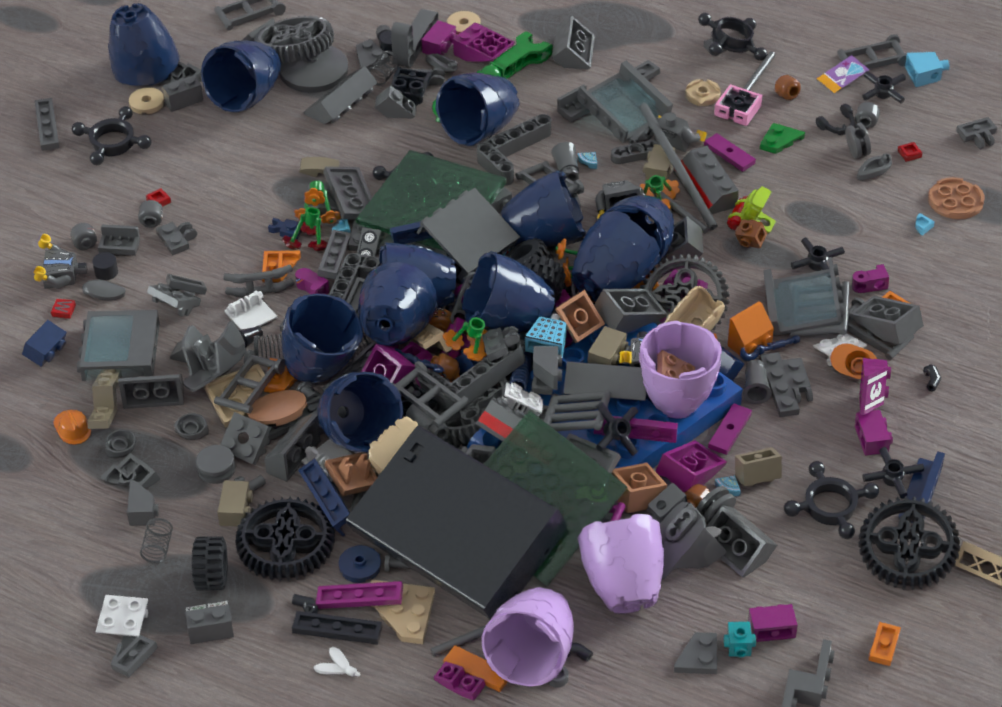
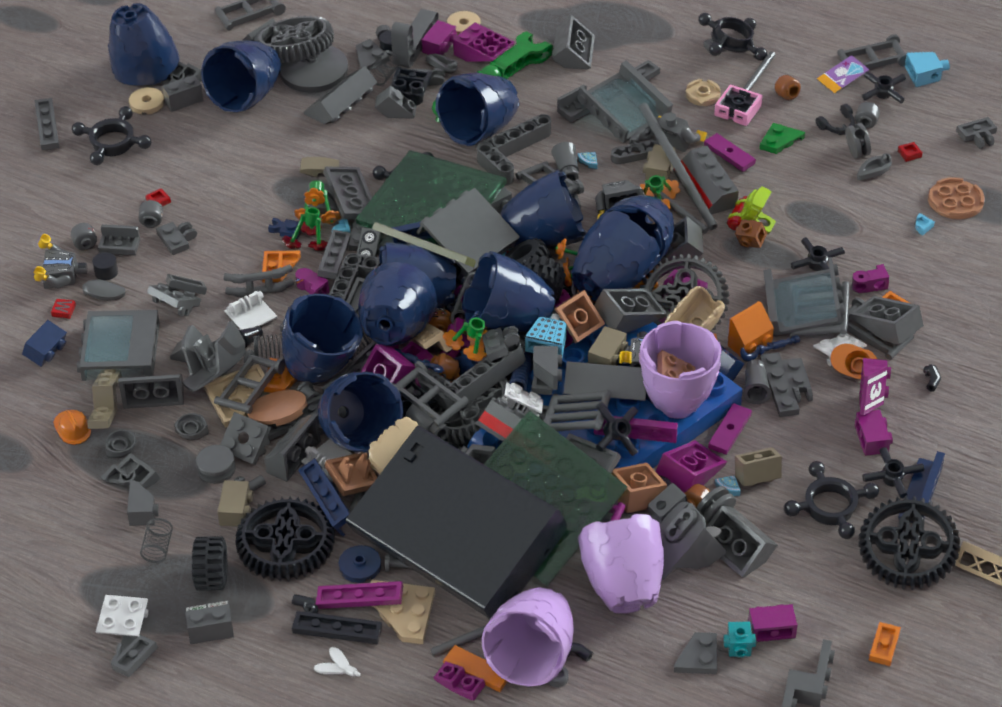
none -> olive tile [372,222,476,268]

